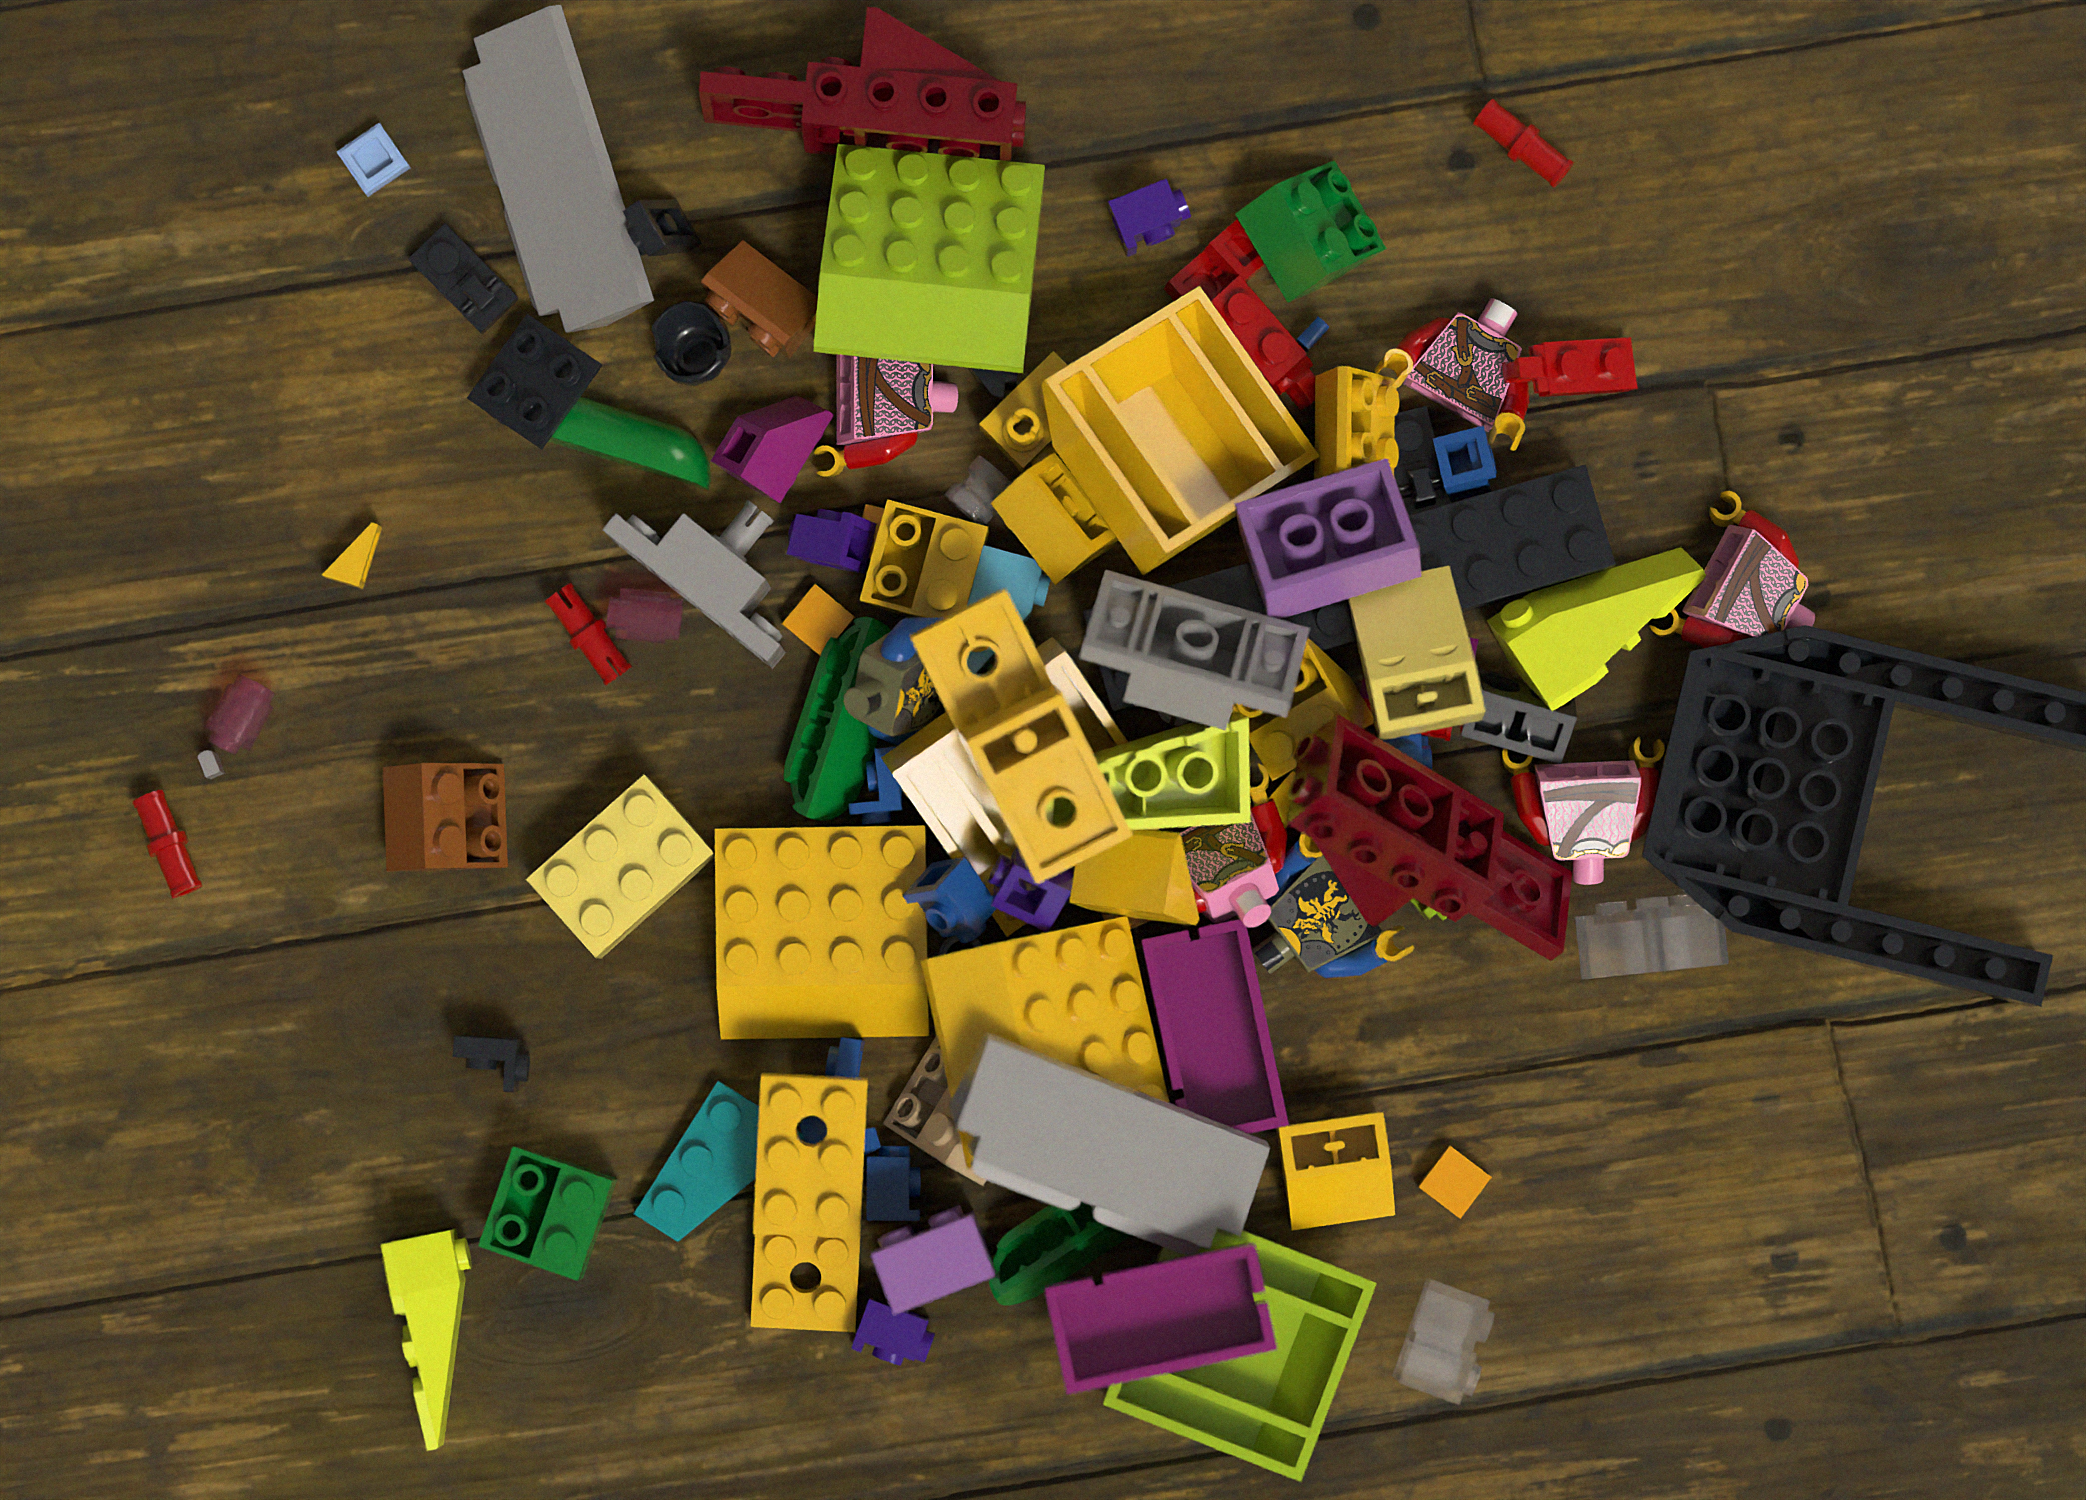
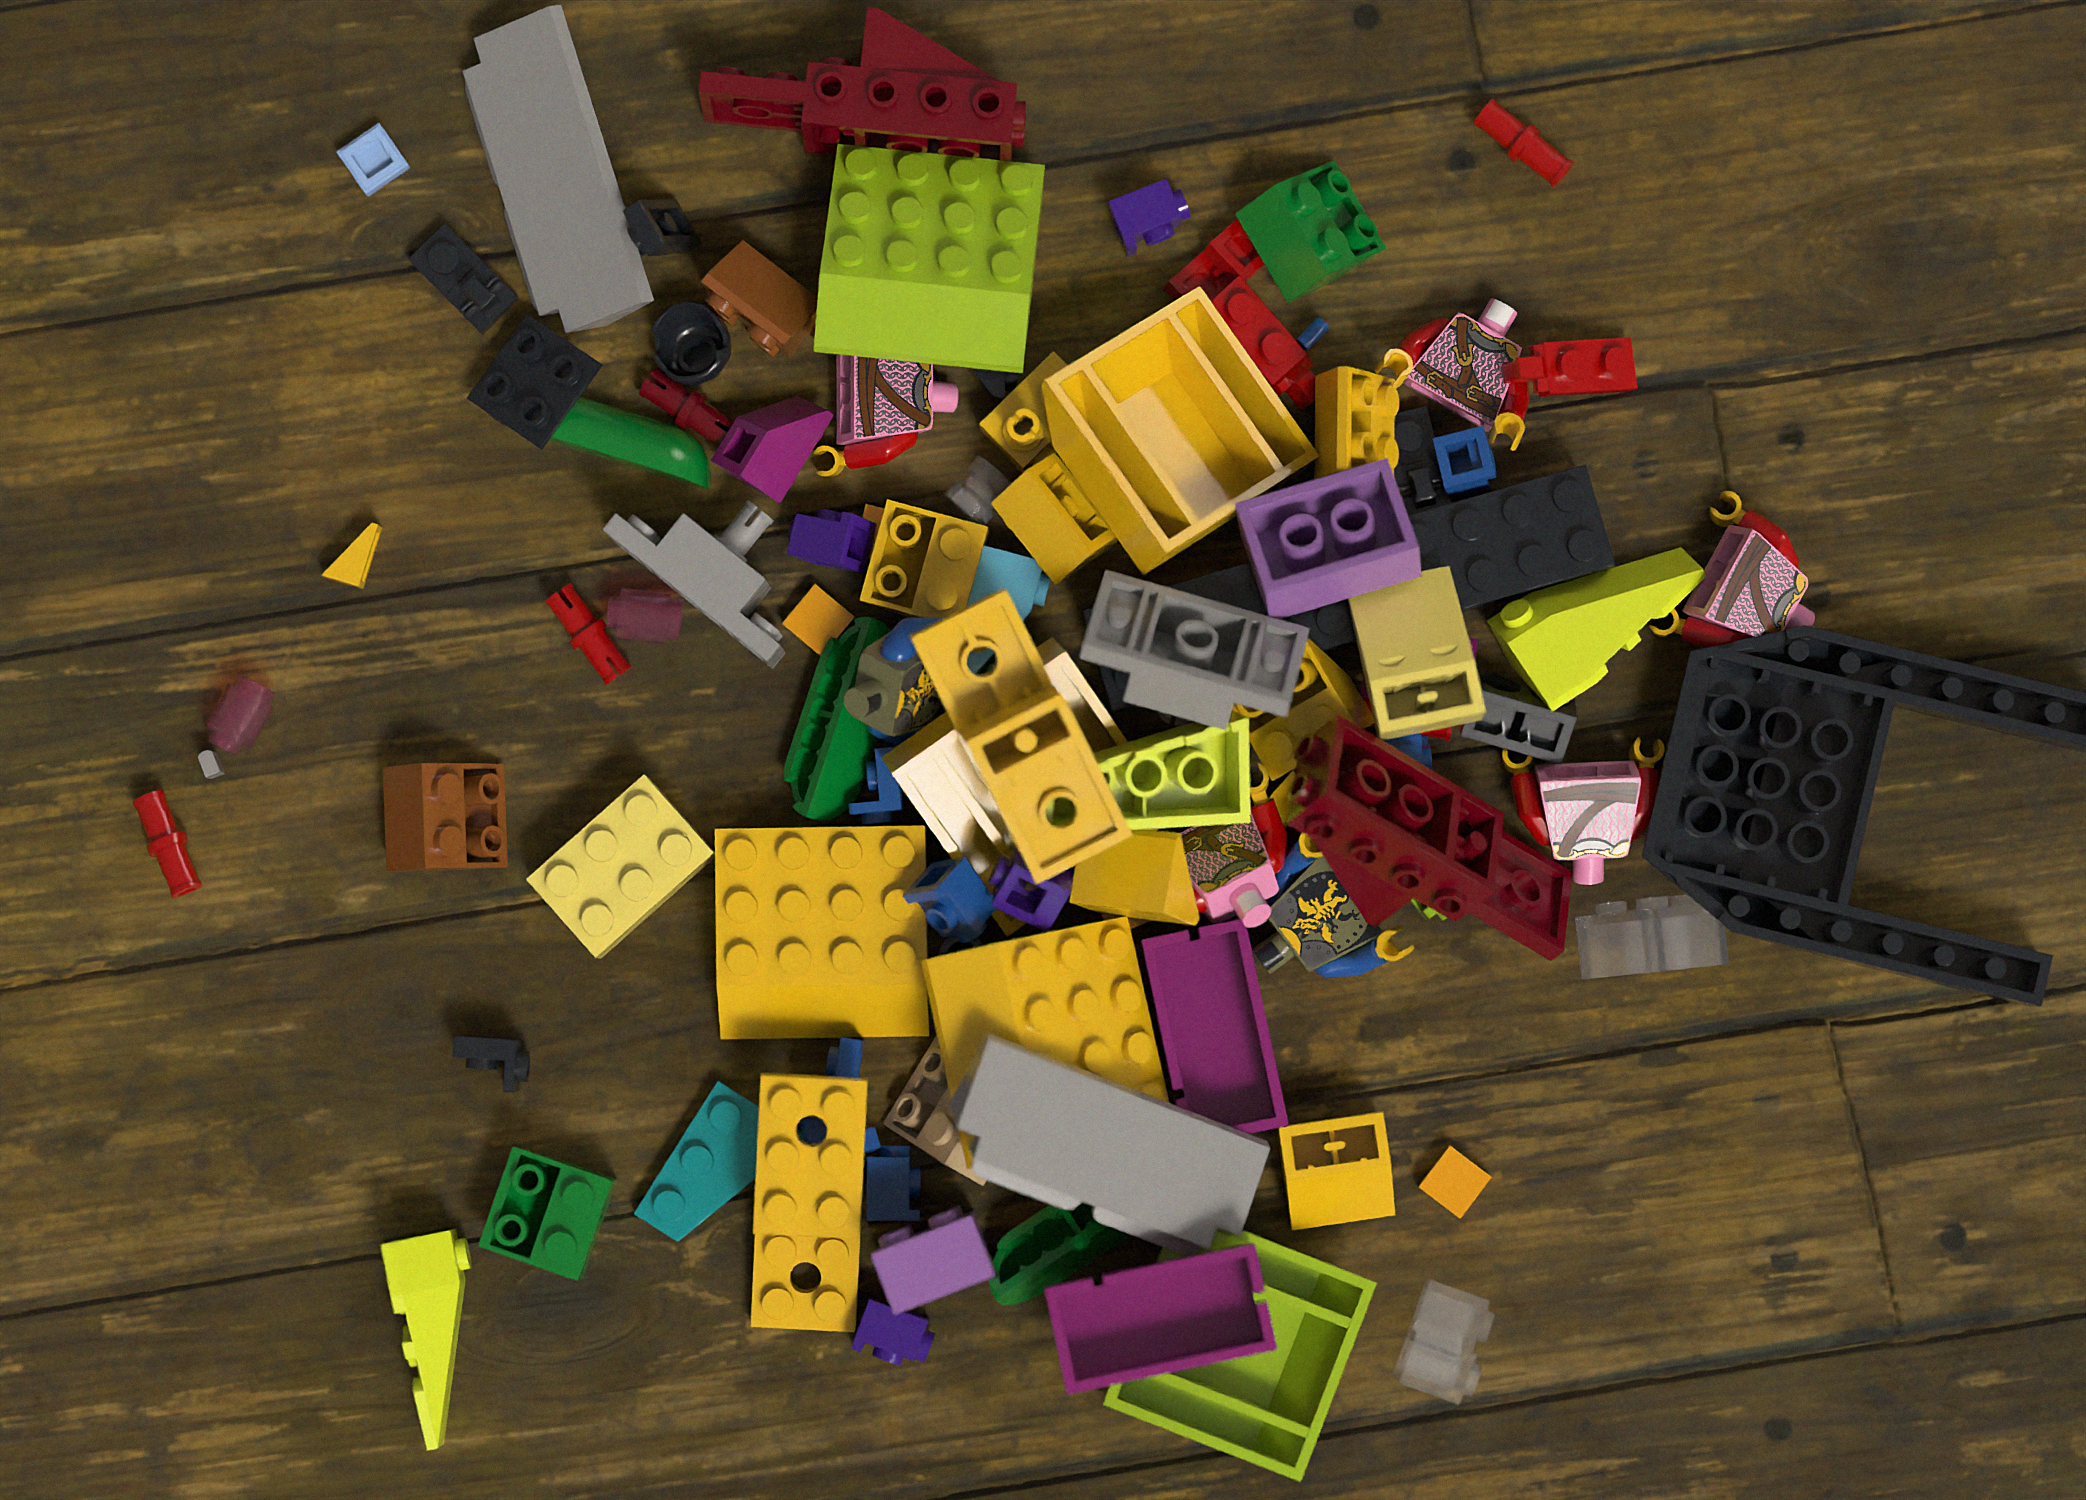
none -> dark red pin [639,368,734,447]

